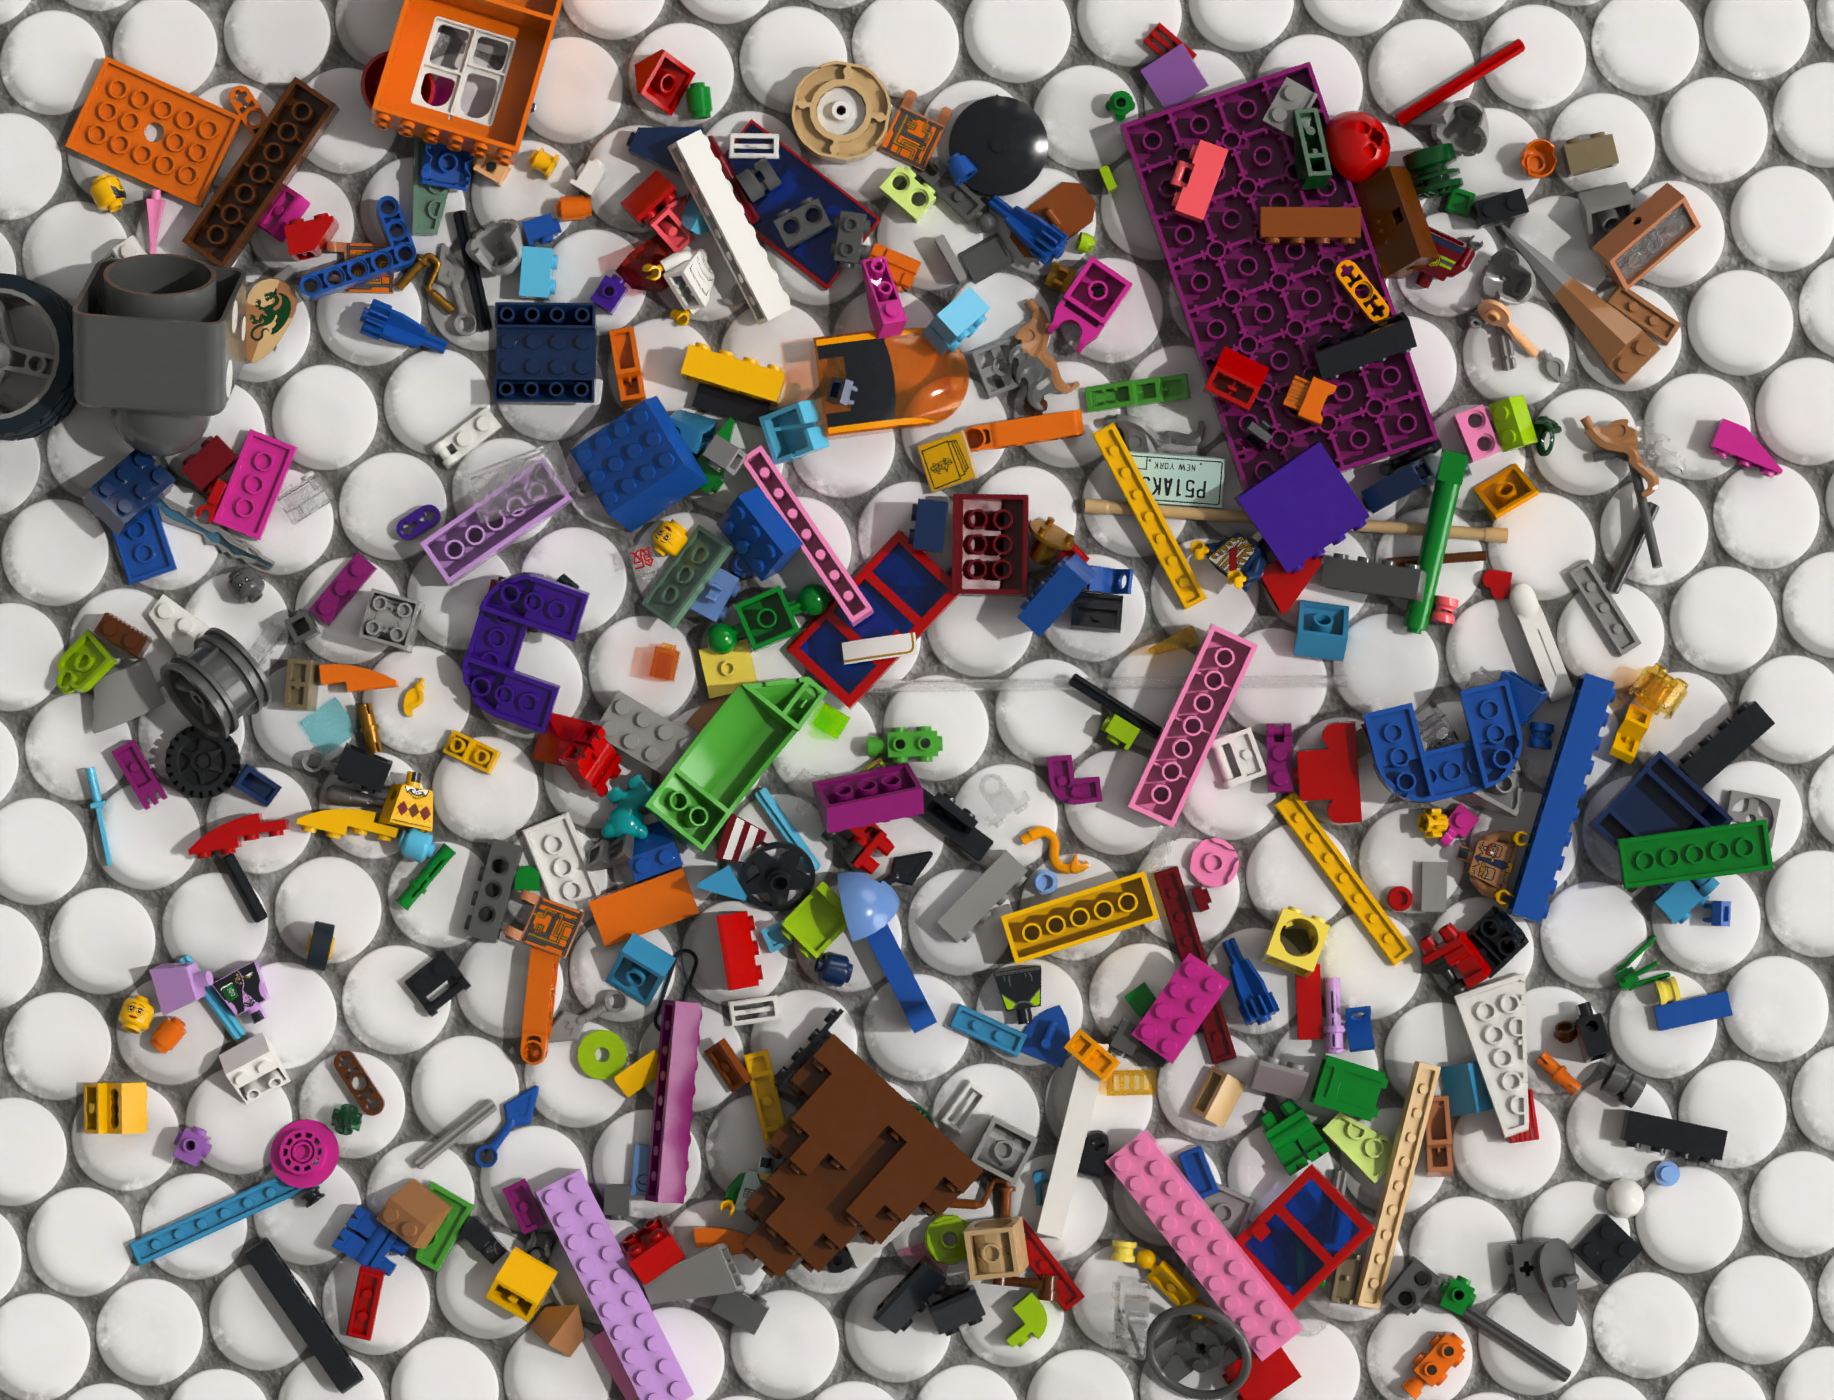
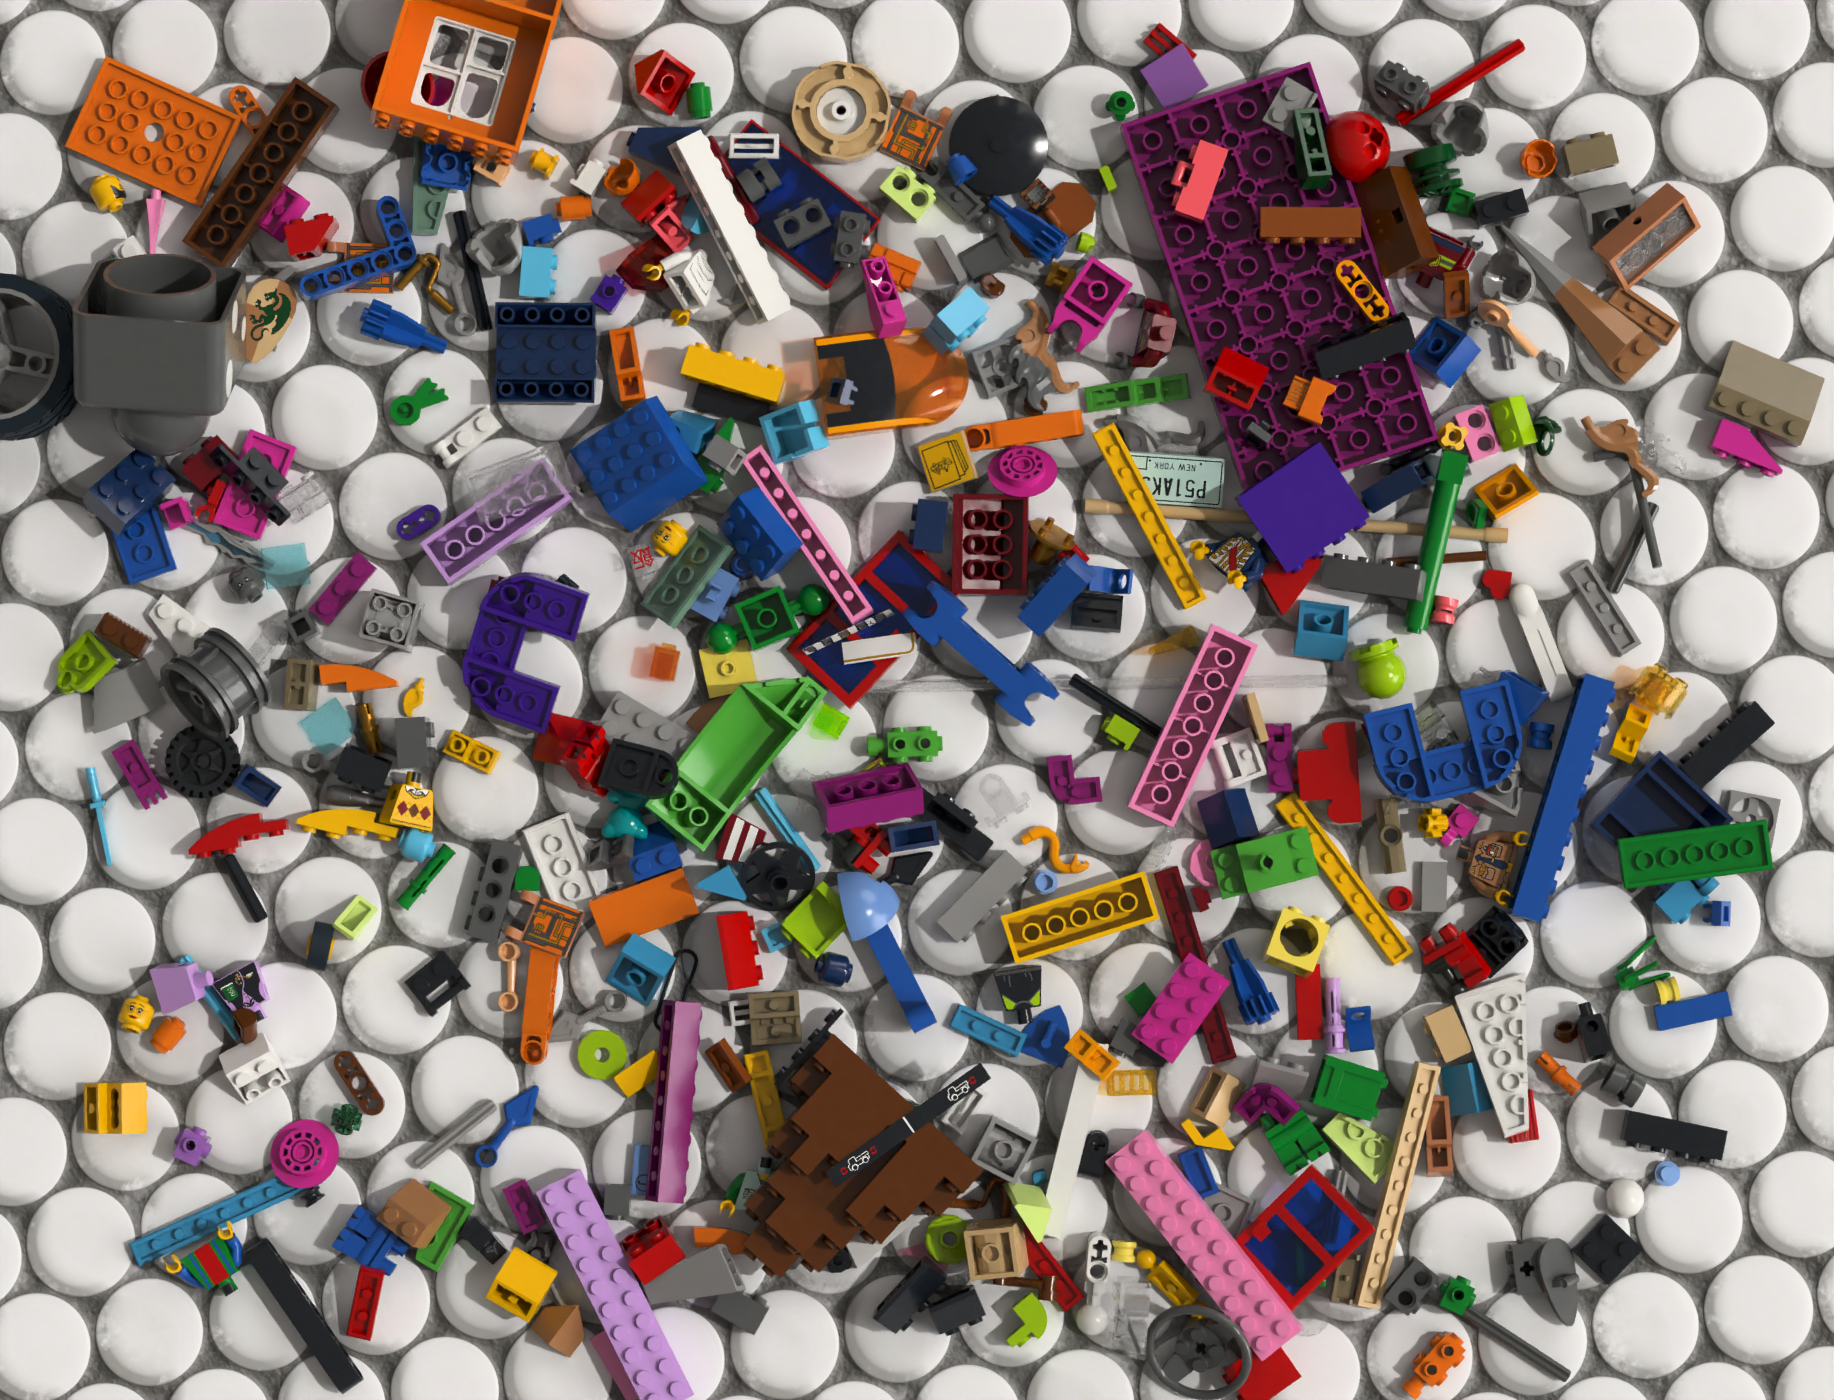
none -> dark pink panel [158,496,196,530]
none -> torso [164,1221,242,1297]
none -> black bracket [209,444,291,526]
none -> reddish brown brick [233,1008,258,1045]
none -> clear light blue piece [261,543,311,590]
none -> yellowish green slope [332,895,378,941]
none -> green piece [390,378,449,426]
none -> dark grey brick [395,716,437,770]
none -> light nougat bar [498,941,521,1012]
none -> black tile [598,738,679,800]
none -> orange hair [603,158,640,197]
none -> dark tan slope [748,991,802,1047]
none -> sticker [803,608,894,655]
none -> black sticker [825,1063,991,1188]
none -> dark blue slope [886,820,940,853]
none -> blue piece [902,581,1060,726]
none -> reddish brown piece [980,273,1005,299]
none -> dark pink wheel [988,446,1057,497]
none -> yellowish green slope [1003,1182,1052,1243]
none -> tile [1020,178,1056,214]
none -> white beam [1076,1232,1111,1336]
none -> dark red torso [1114,292,1177,370]
none -> yellow slope [1180,1118,1235,1151]
none -> dark blue slope [1197,788,1260,850]
none -> bright green brick [1210,826,1319,900]
none -> magenta plate [1232,1083,1301,1126]
none -> tan tile [1242,692,1269,744]
none -> lime tile [1348,638,1407,700]
none -> dark grey brick [1374,60,1431,114]
none -> dark tan piece [1374,797,1407,874]
none -> blue slope [1409,317,1481,388]
none -> tan brick [1421,1004,1473,1063]
none -> yellow brick [1437,422,1468,450]
none -> dark orange plate [1443,269,1470,319]
none -> green tile [1466,498,1488,529]
none -> dark tan slope [1704,340,1825,447]

